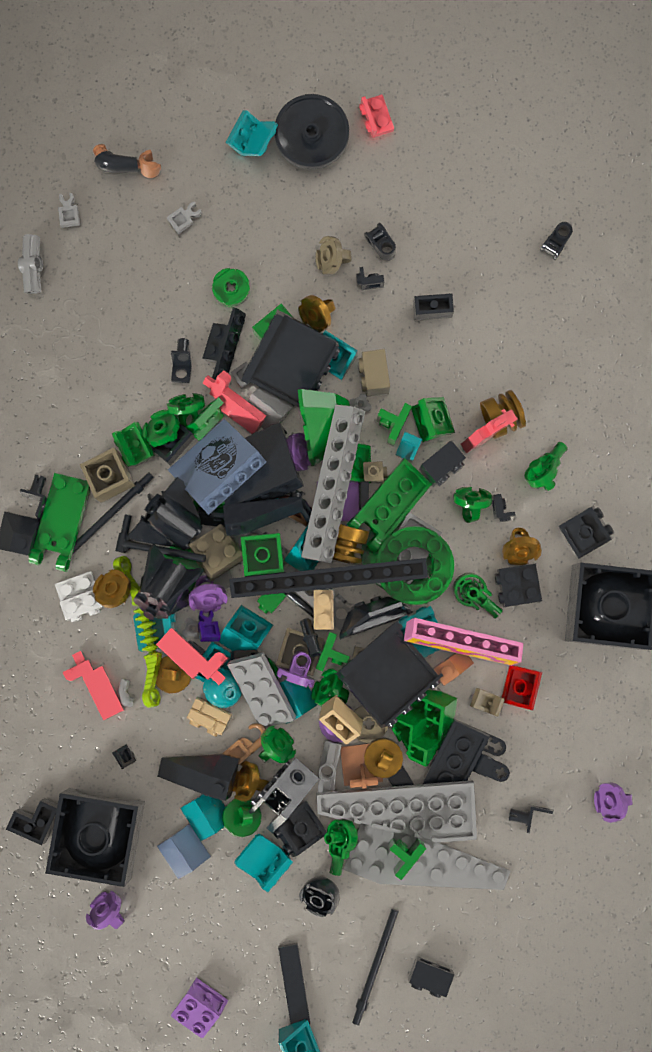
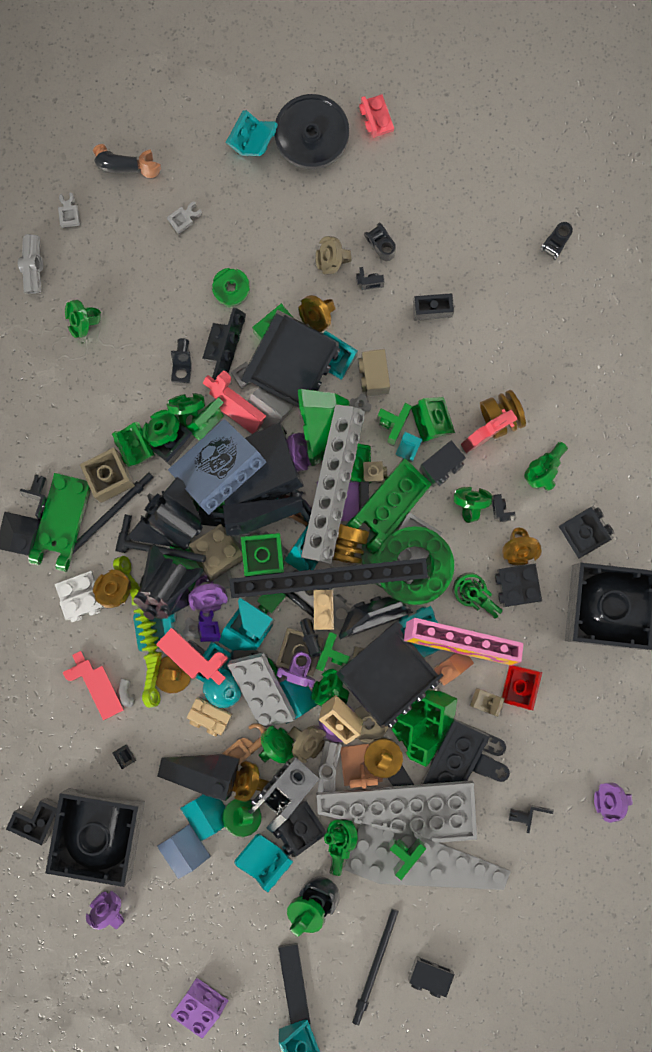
none -> green tile [65,300,101,338]
none -> teal slope [238,598,275,640]
none -> green tile [287,896,325,937]
none -> dark tan tile [288,725,326,763]

